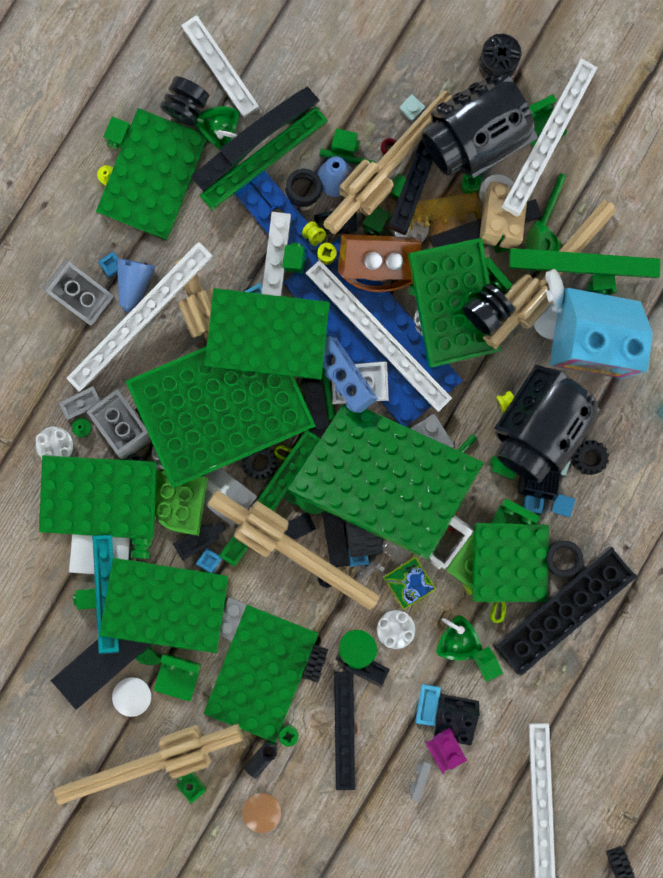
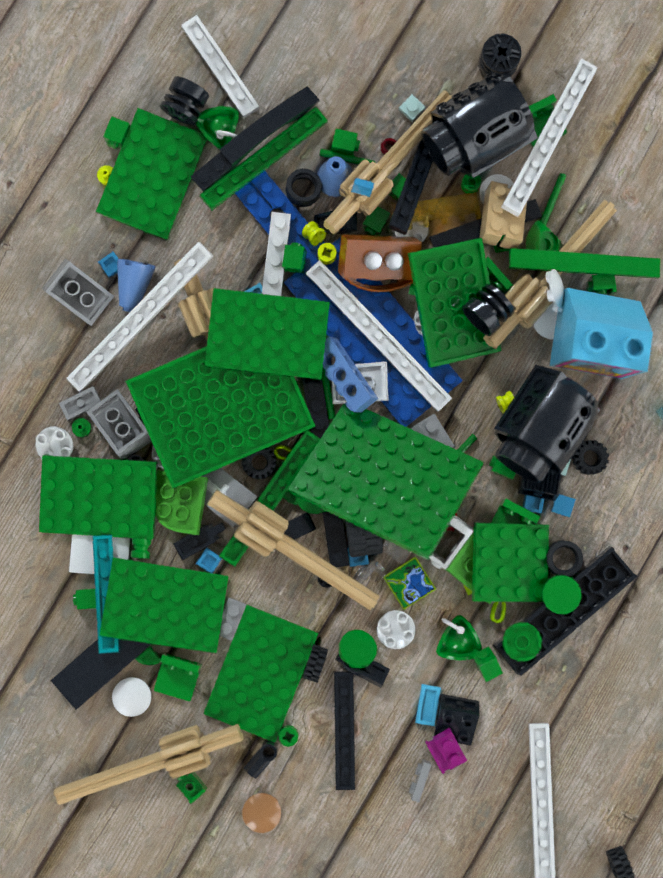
none -> dark azure tile [351,178,374,197]
none -> green tile [502,622,542,662]
none -> green tile [542,575,581,614]

